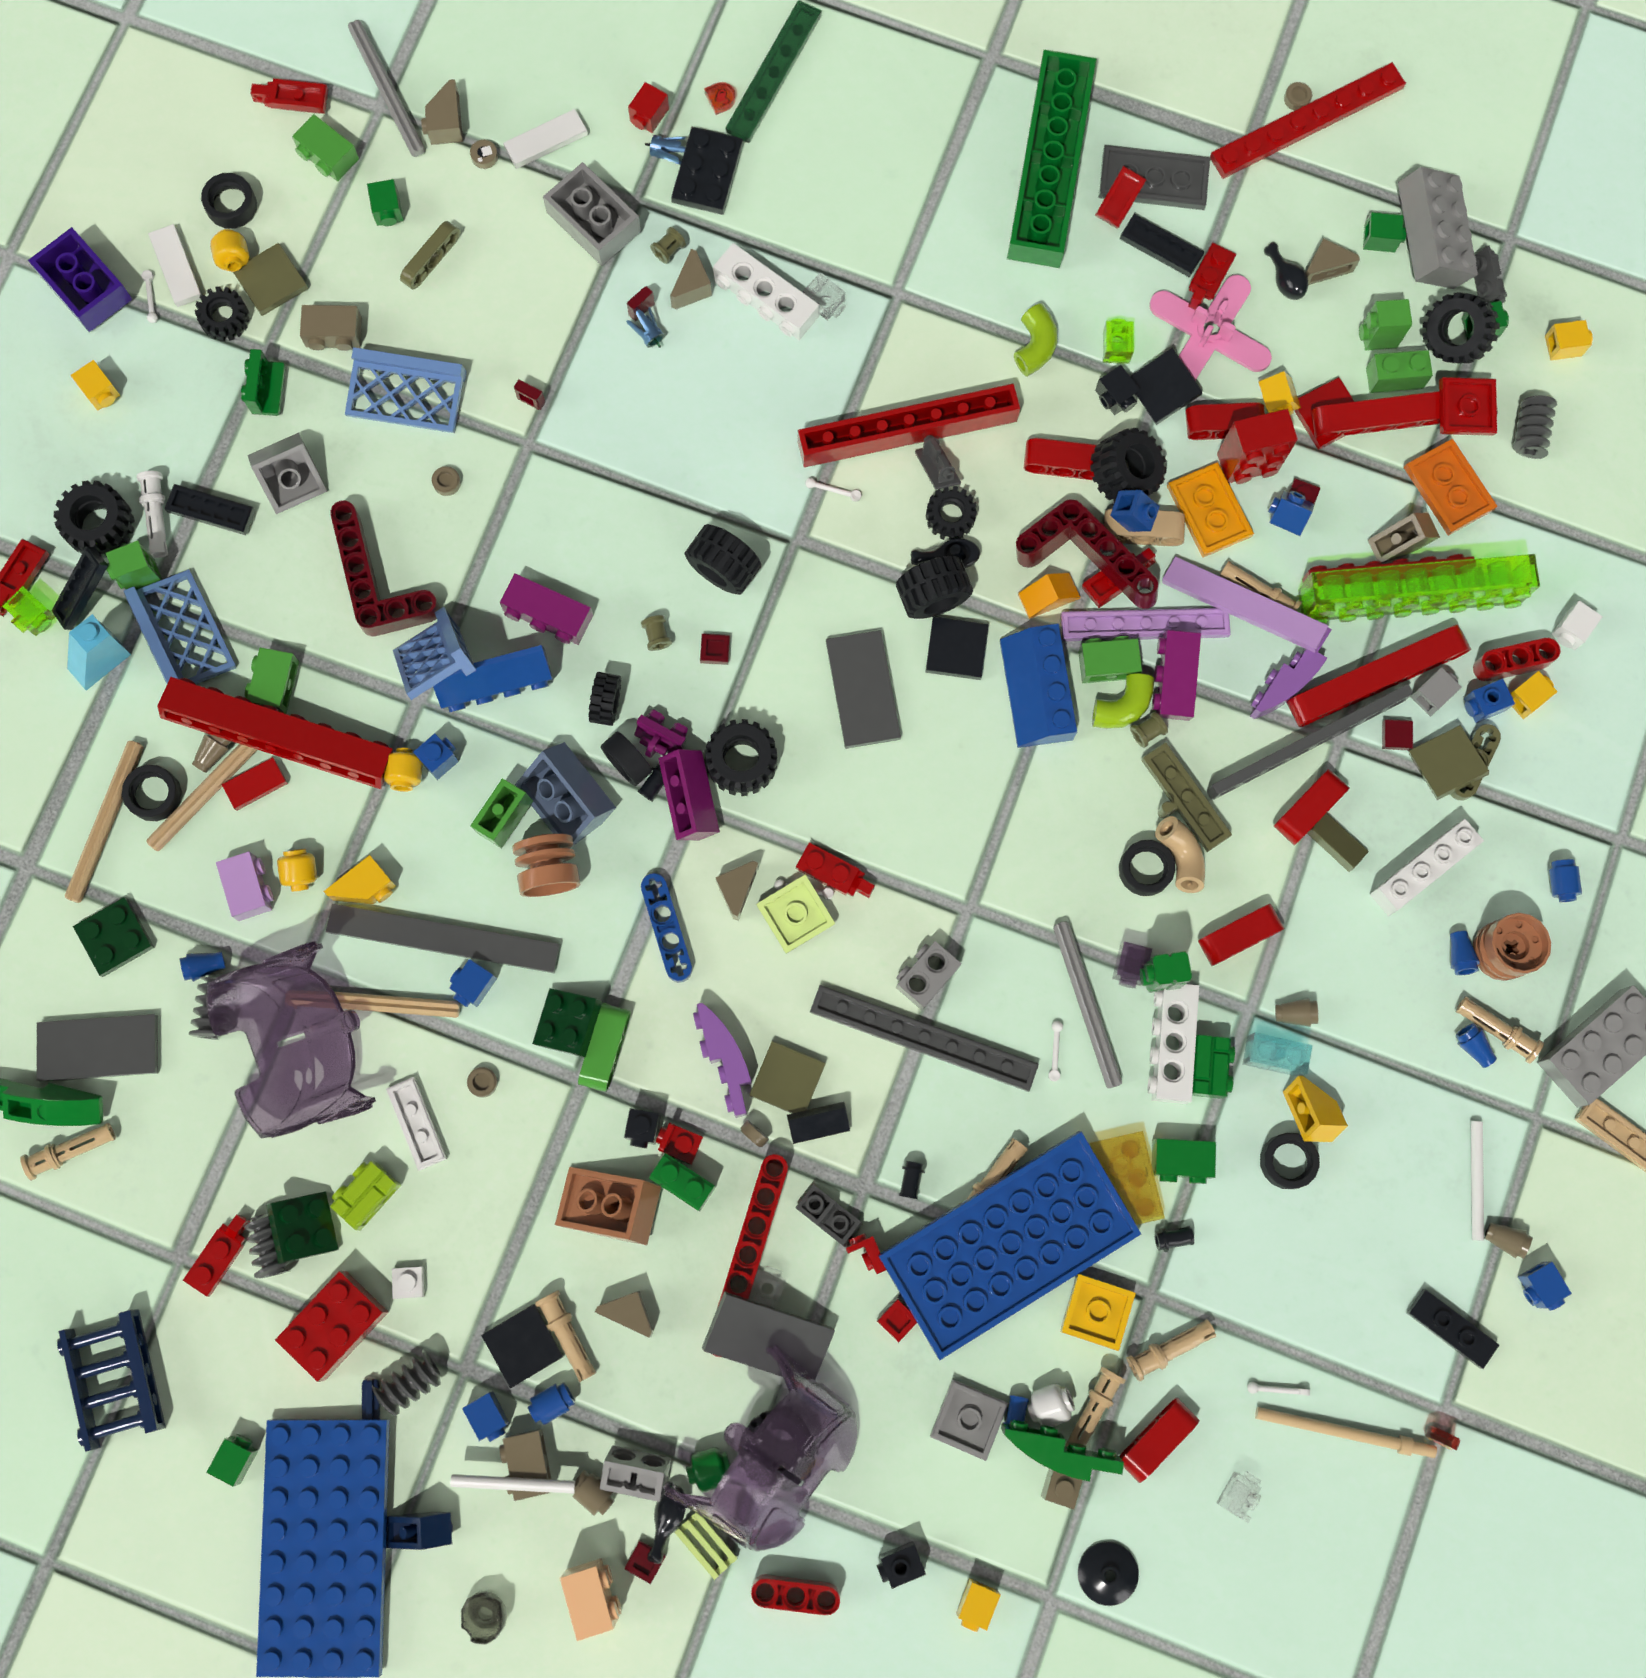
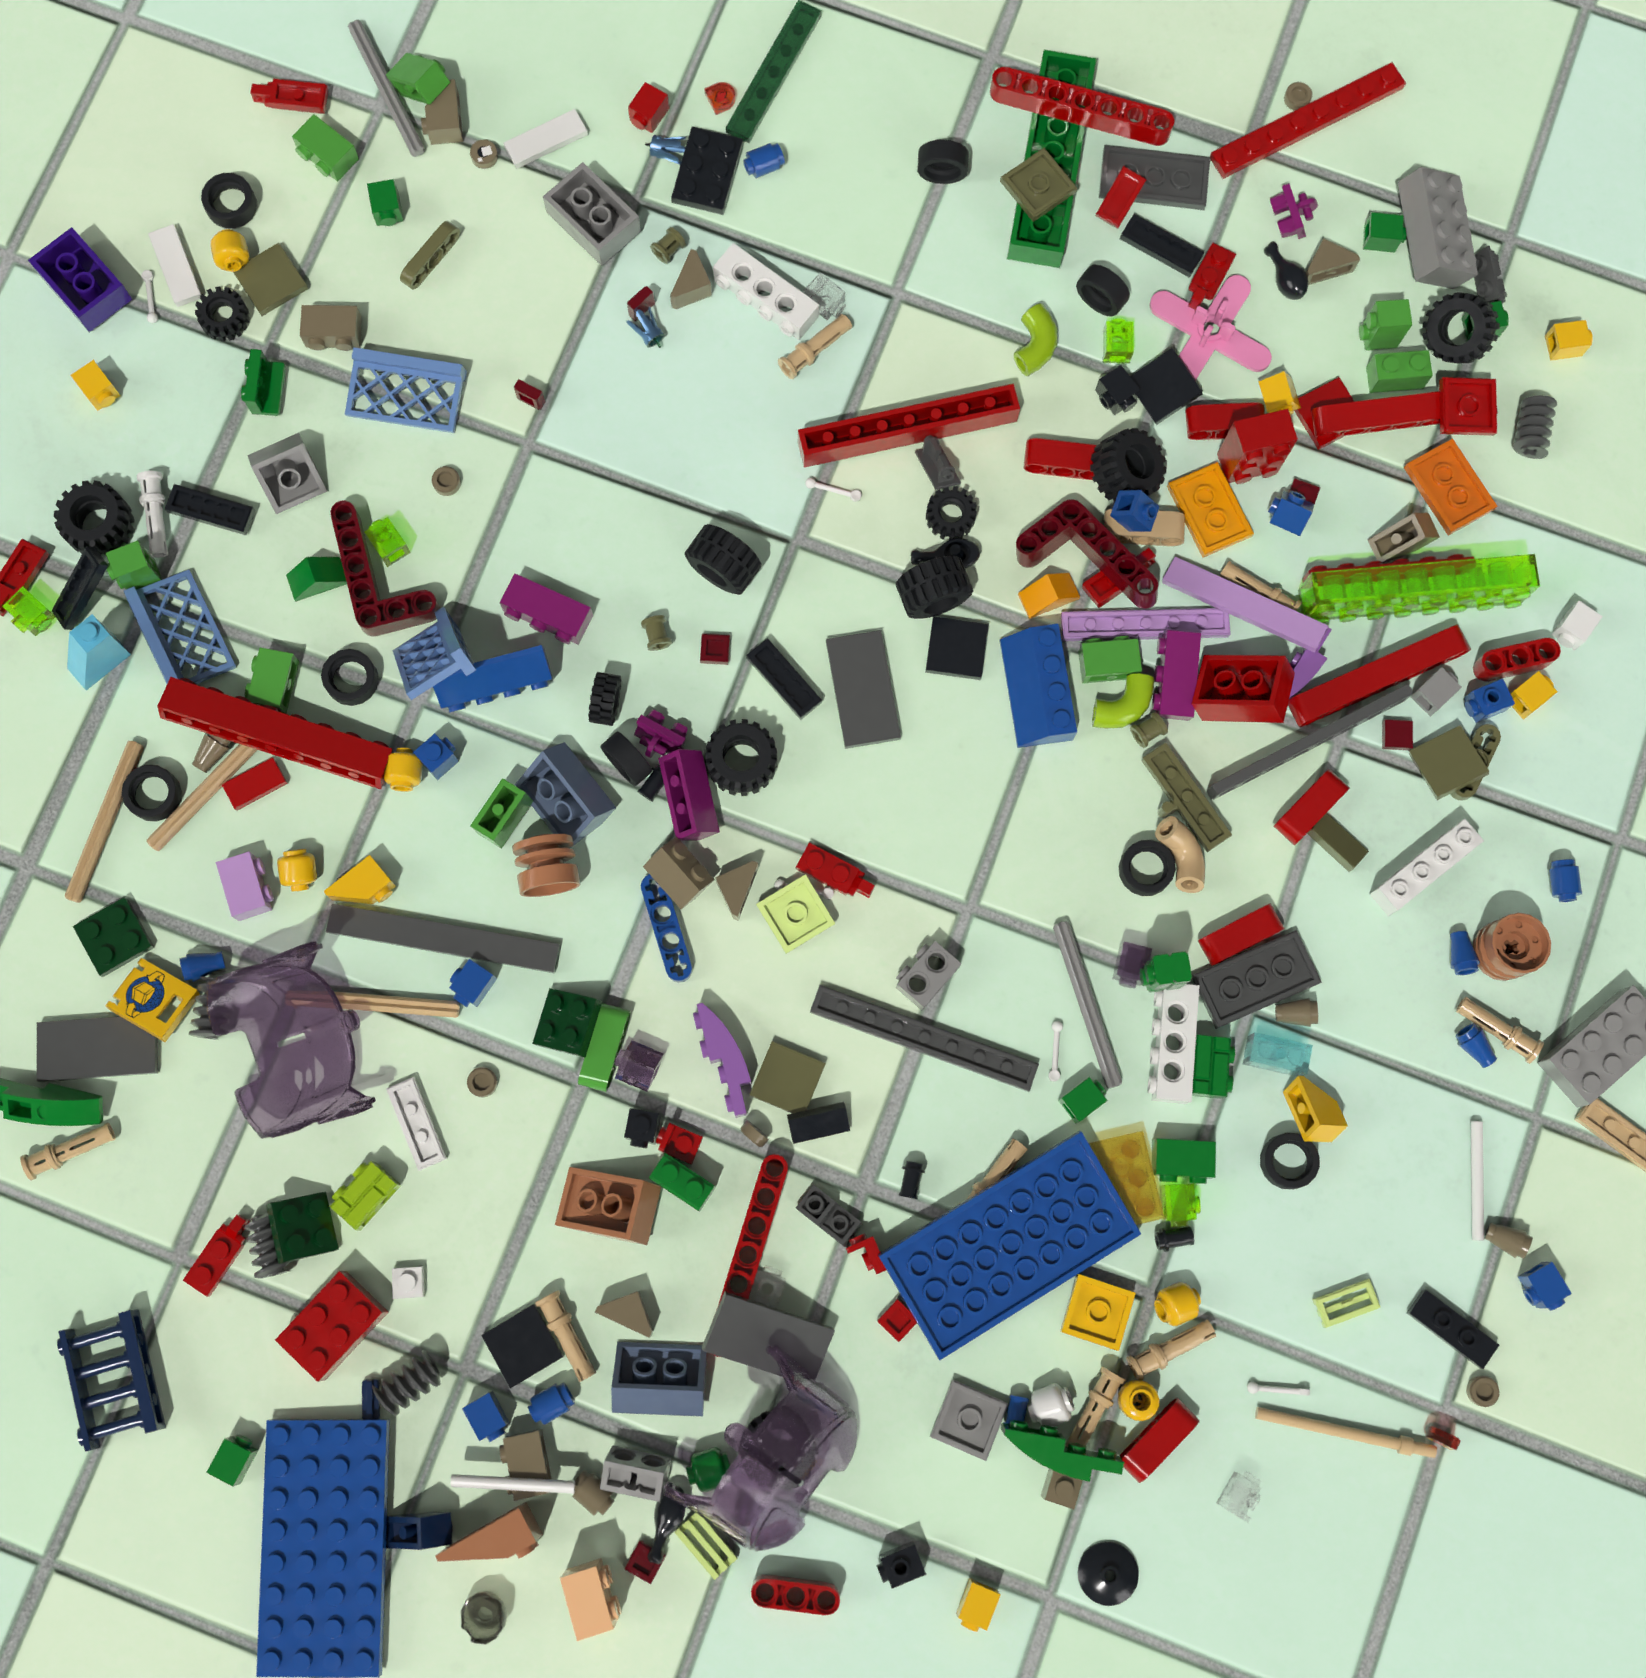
none -> yellow container [105,958,200,1042]
none -> green slope [286,557,347,602]
none -> black tyre [321,649,379,706]
none -> clear neon green brick [364,517,411,567]
none -> bright green brick [386,53,450,105]
none -> nougat slope [435,1502,543,1562]
none -> sand blue slope [611,1342,707,1417]
none -> clear purple brick [614,1040,664,1092]
none -> dark tan brick [643,837,715,909]
none -> blue brick [743,143,785,178]
none -> black plate [746,638,822,720]
none -> tan pin [778,314,852,379]
none -> black tyre [917,139,969,184]
none -> red beam [990,67,1174,146]
none -> olive tile [1000,148,1077,222]
none -> green brick [1058,1077,1107,1124]
none -> black tyre [1076,264,1130,317]
none -> yellow head [1117,1380,1160,1421]
none -> yellow head [1154,1282,1201,1326]
none -> clear neon green brick [1159,1183,1201,1227]
none -> red brick [1192,655,1295,723]
none -> dark grey tile [1192,930,1322,1029]
none -> magenta hips [1270,183,1318,239]
none -> yellowish green tile [1312,1279,1381,1328]
none -> dark tan tile [1466,1376,1500,1407]

